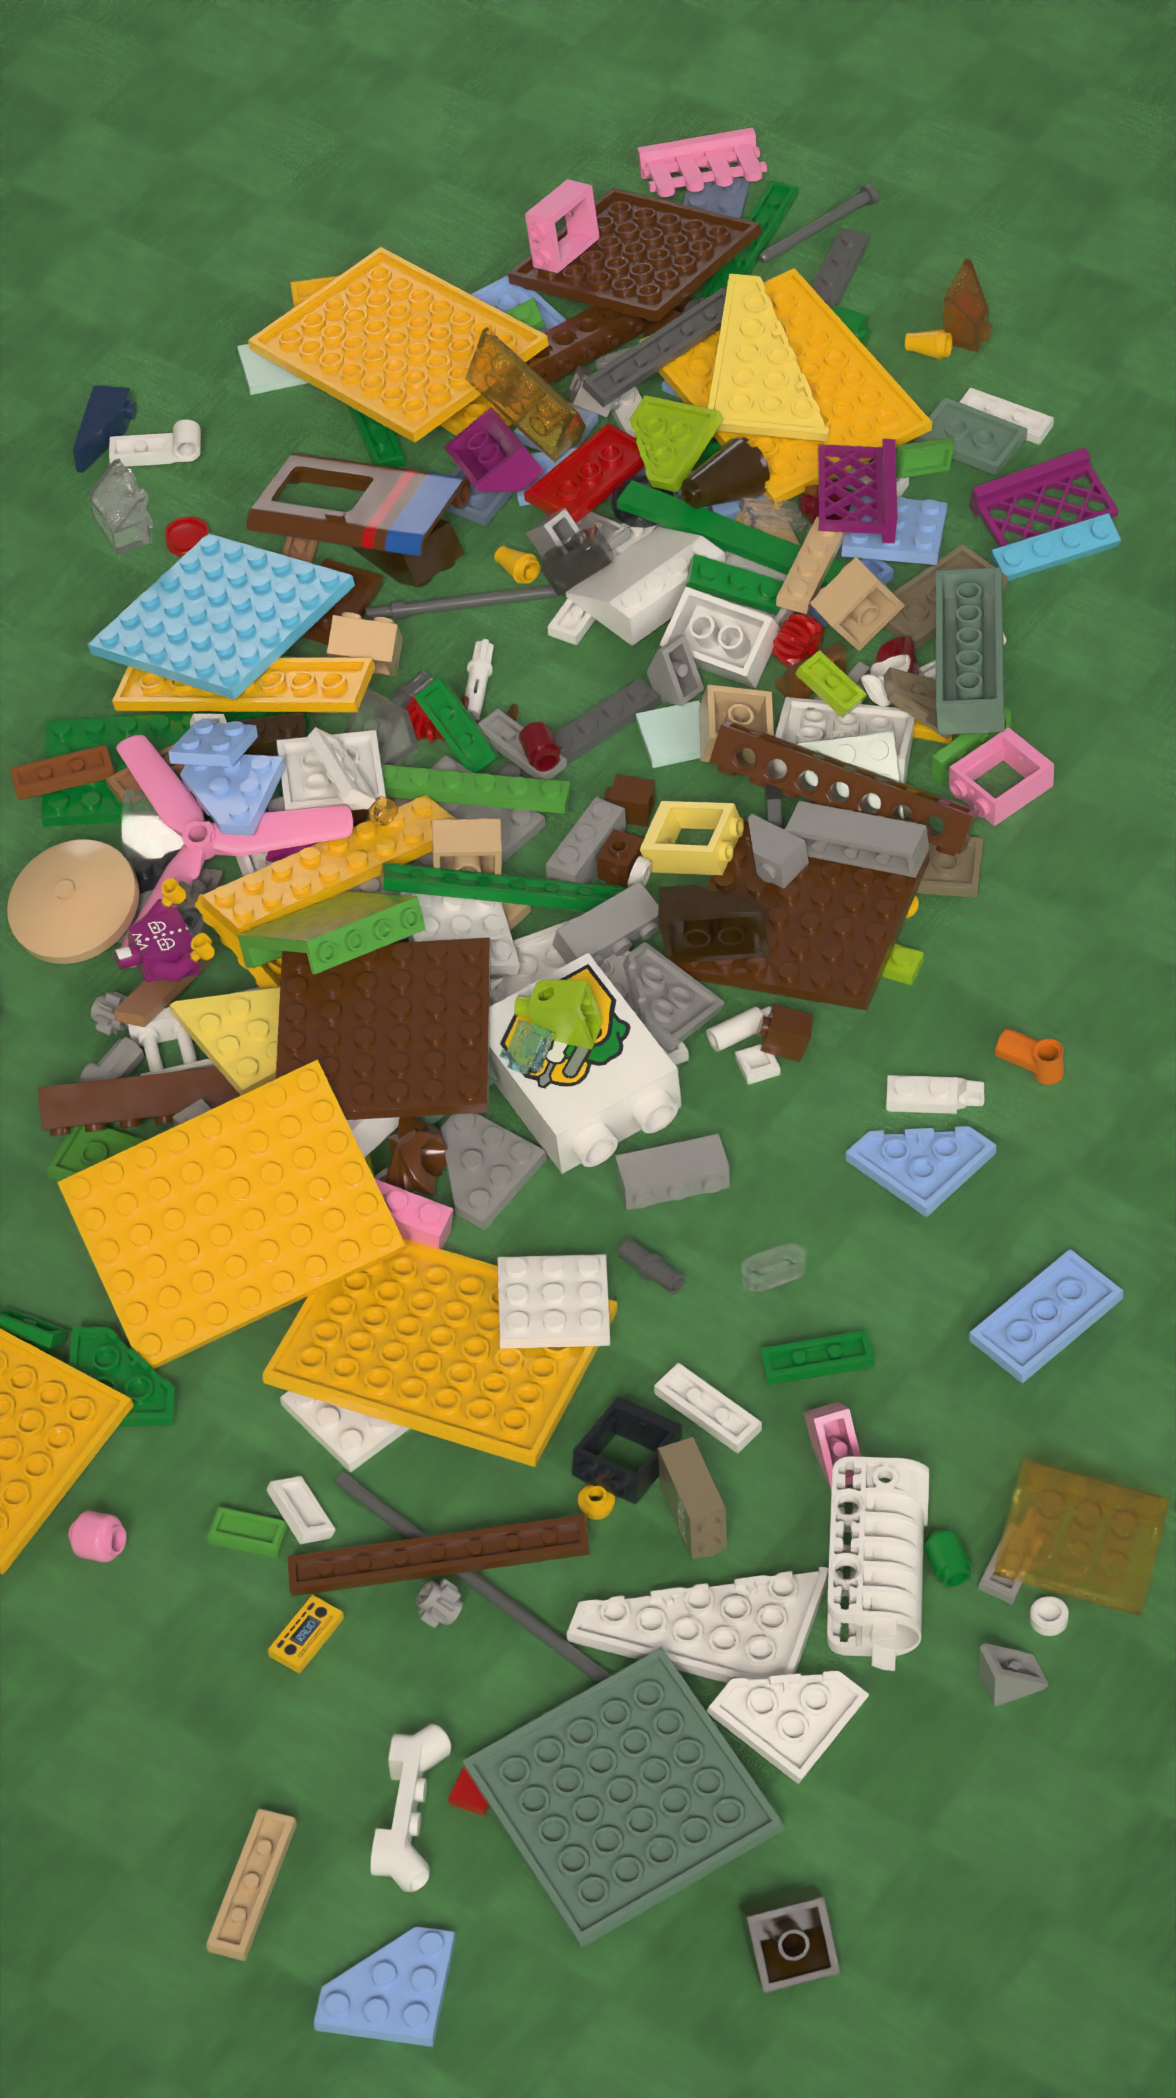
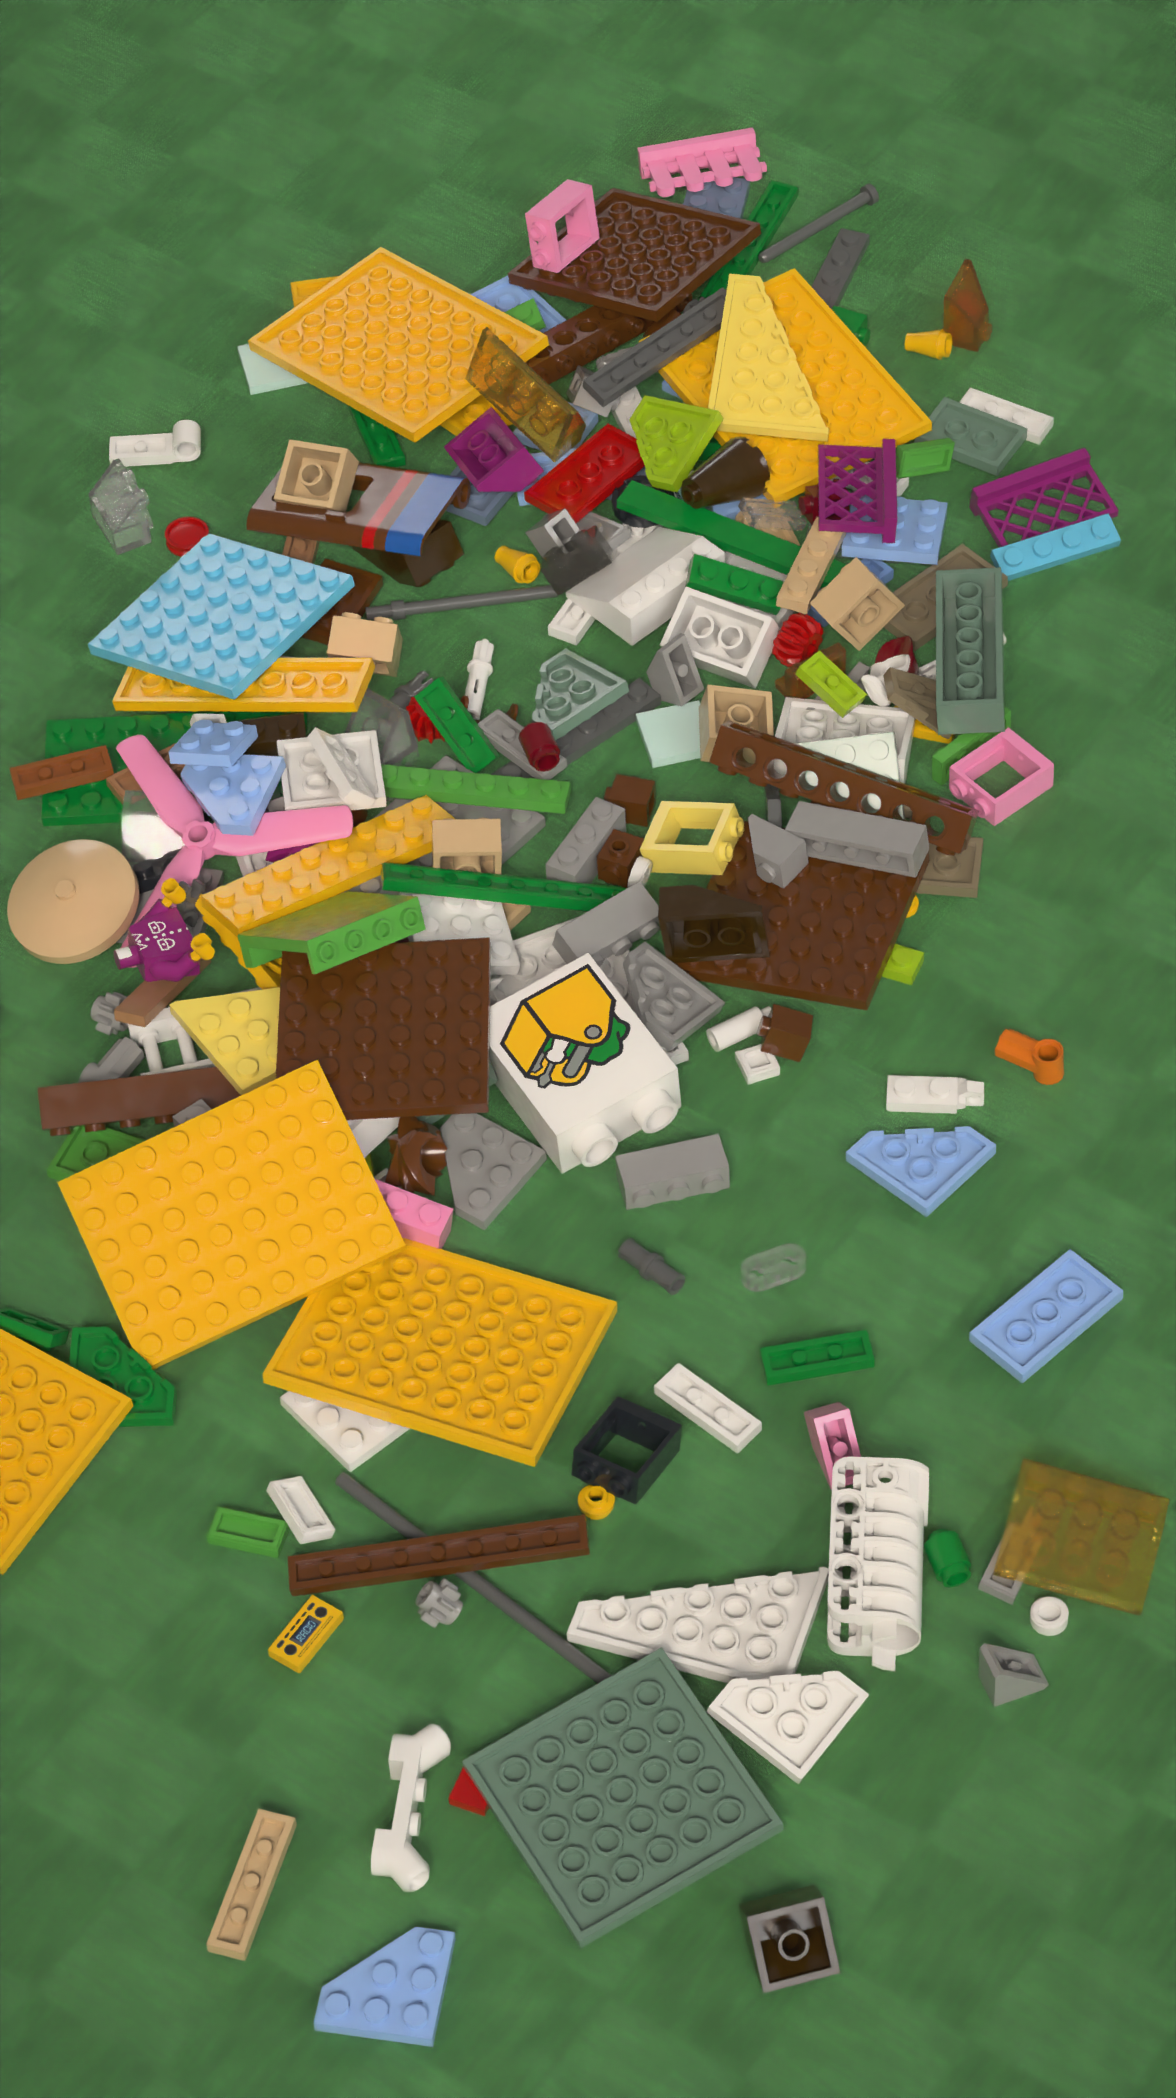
bright pink head [68,1511,127,1563] -> none
dark blue slope [73,385,136,473] -> none
clear yellow hinge [368,796,398,826] -> none
white plate [498,1254,610,1348] -> none
clear light blue bracket [499,1020,555,1075] -> none
lime torso [514,979,603,1049] -> none
dark tan brick [658,1437,727,1560] -> none
none -> tan brick [273,439,359,512]
none -> sand green plate [531,648,629,740]

